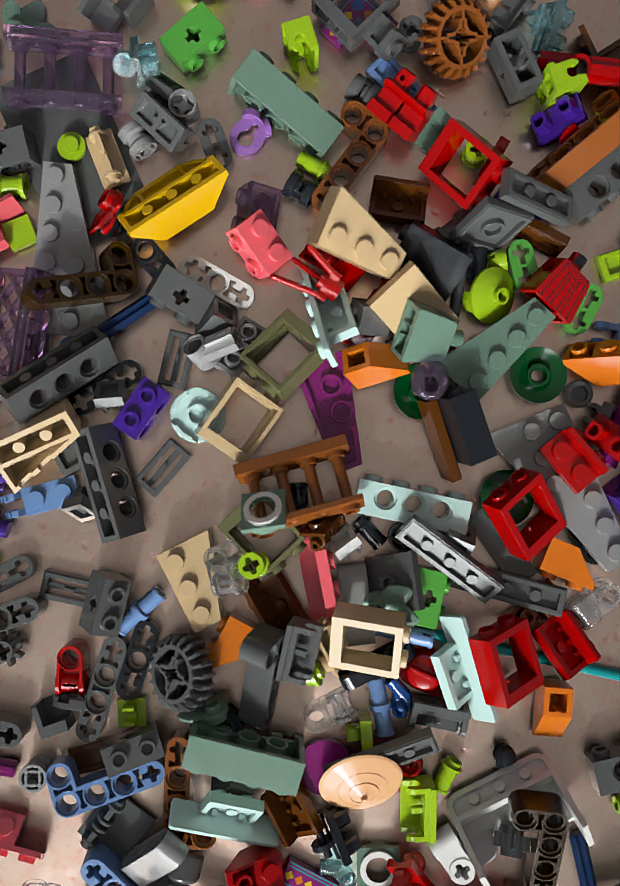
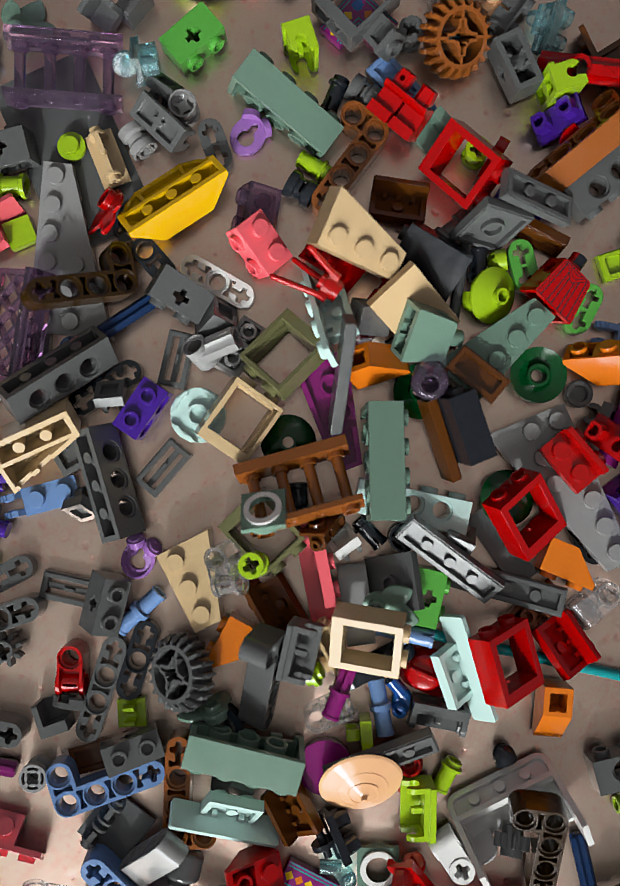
none -> medium lavender piece [121,533,162,579]
none -> dark green dish [261,414,316,456]
none -> black pin [321,74,350,115]
none -> magenta axle [321,668,356,722]
none -> dark grey tile [328,314,358,435]
none -> sand green wedge [360,401,411,521]
none -> reddish brown tile [445,344,511,404]

